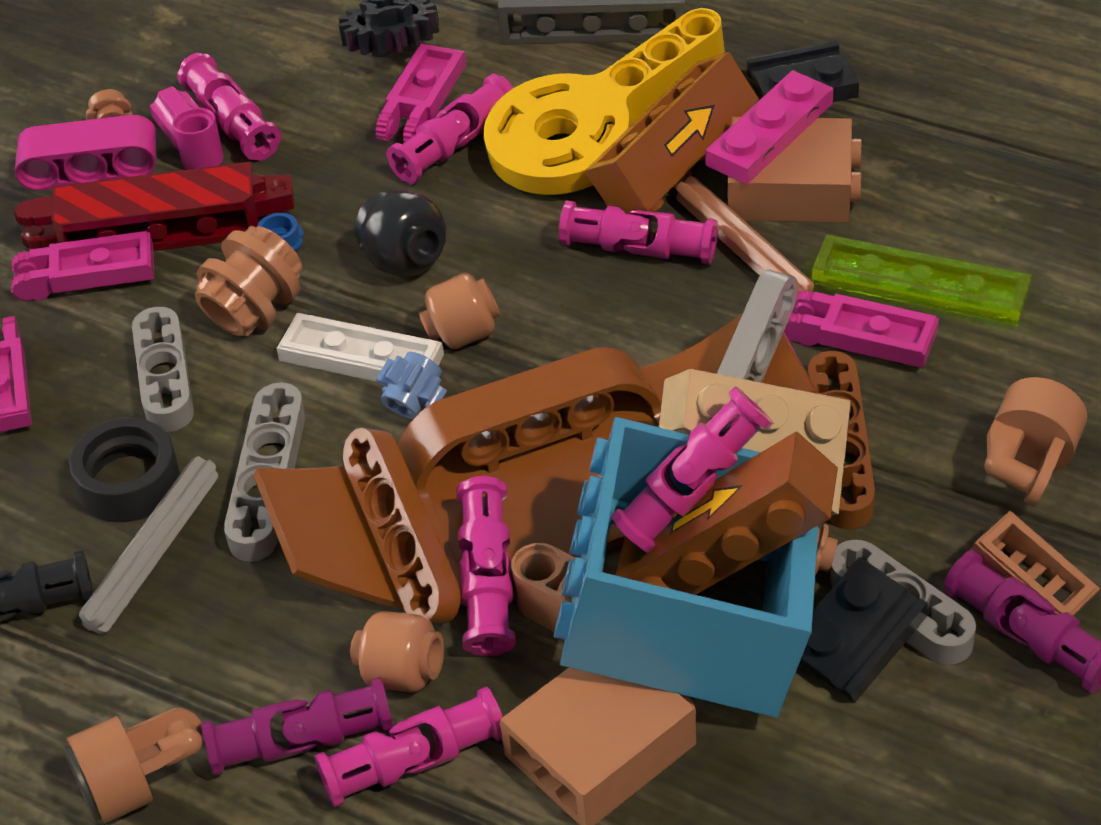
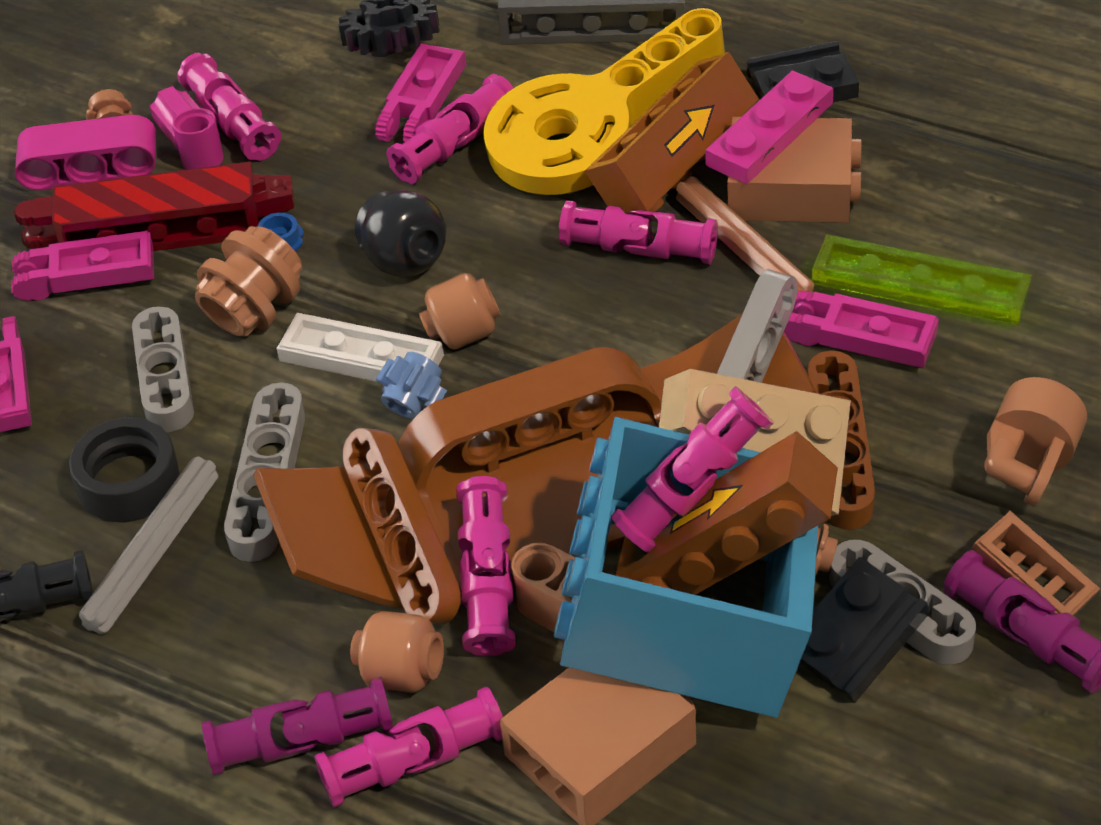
nougat piece [63,708,203,824] -> none

